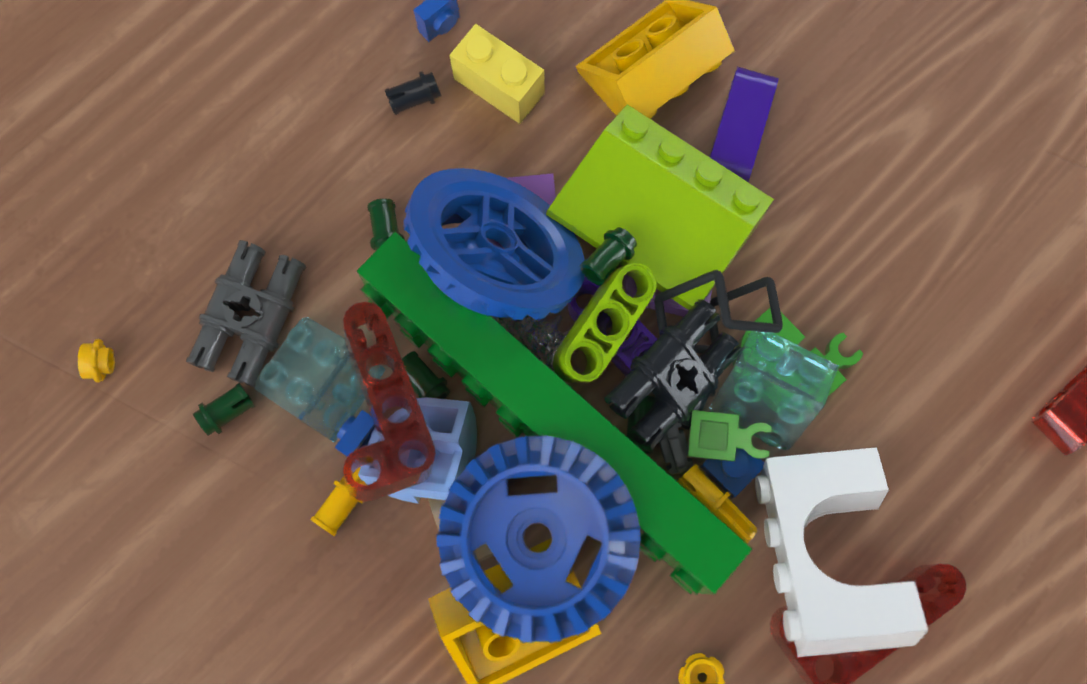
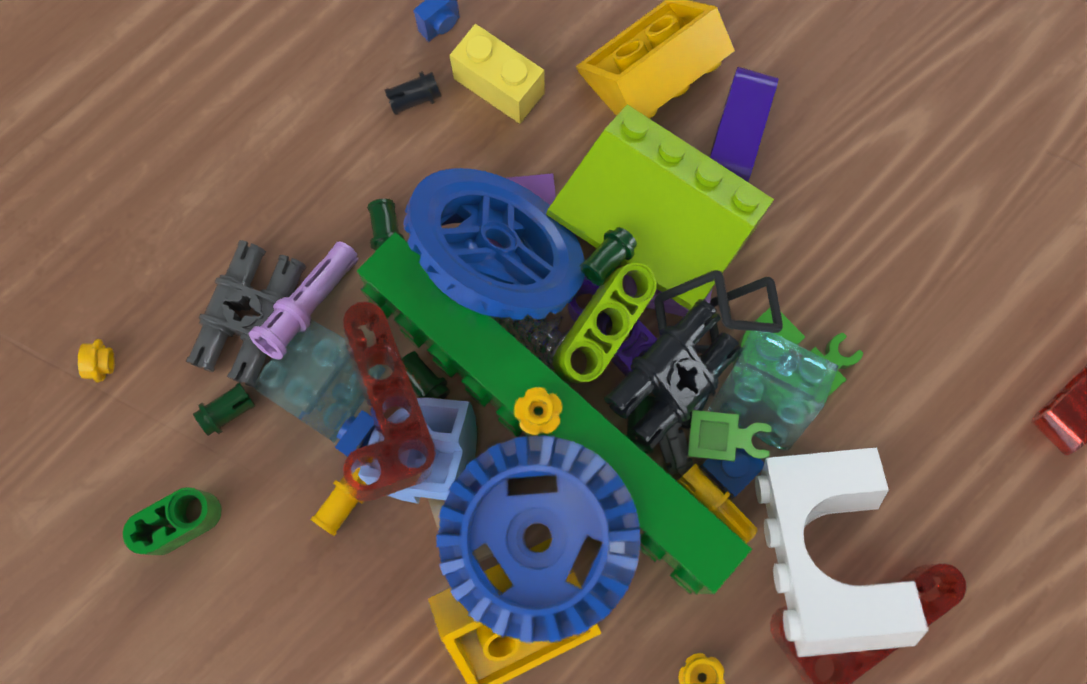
none -> green beam [123,488,222,556]
none -> lavender pin [249,241,359,359]
none -> yellow plate [514,387,562,435]

